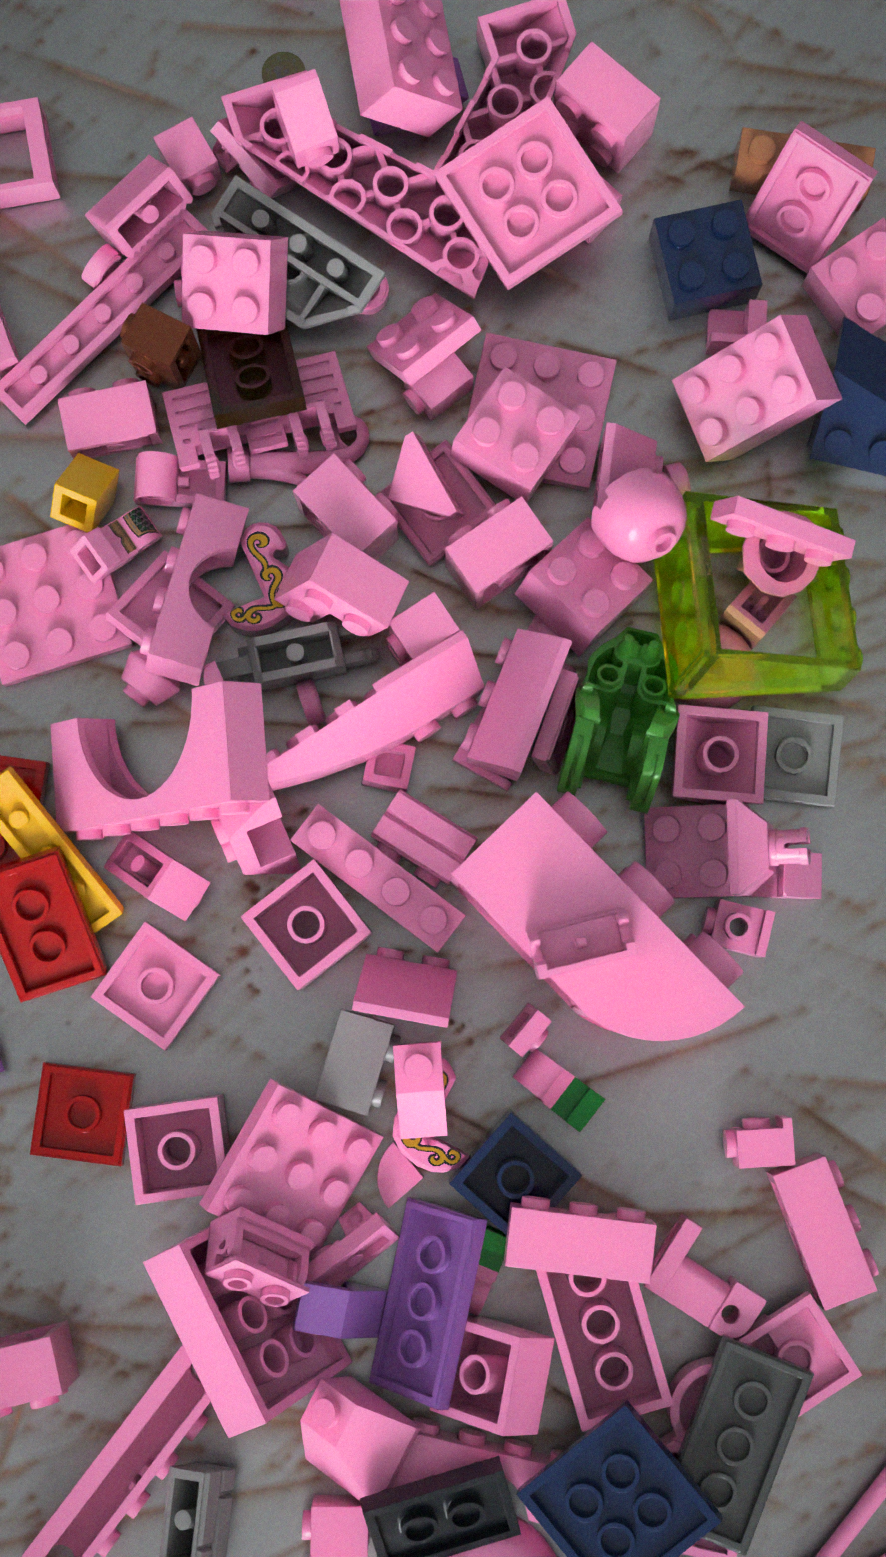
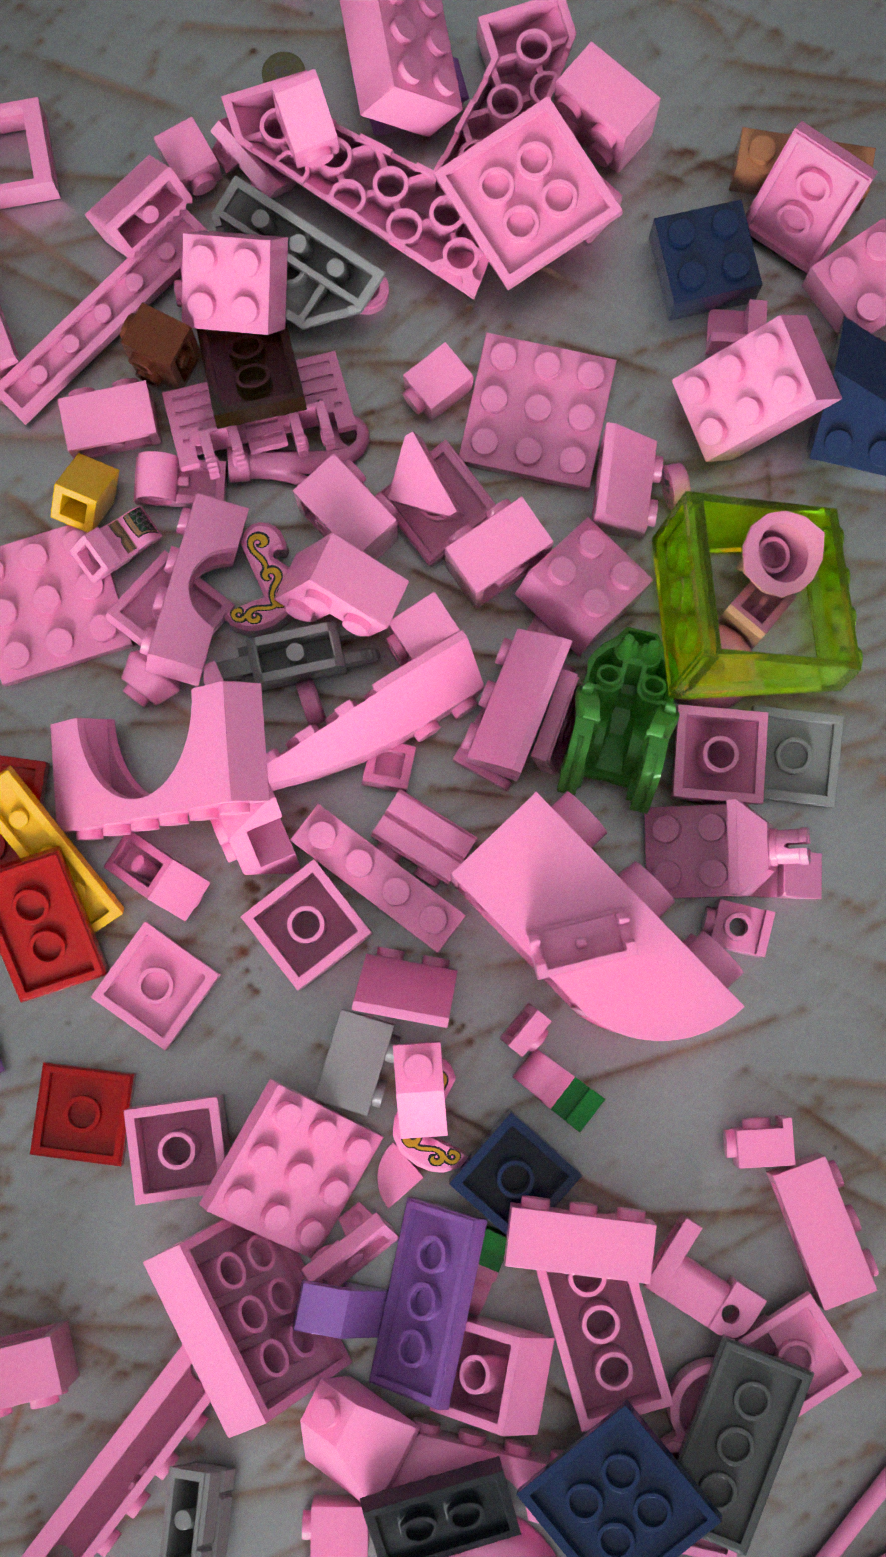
bright pink tile [82,243,122,289] -> none
bright pink hinge [204,1207,313,1307] -> none
bright pink plate [366,293,481,386] -> none
bright pink brick [450,367,581,503] -> none
bright pink cylinder [591,468,687,563] -> none
bright pink plate [710,495,856,567] -> none

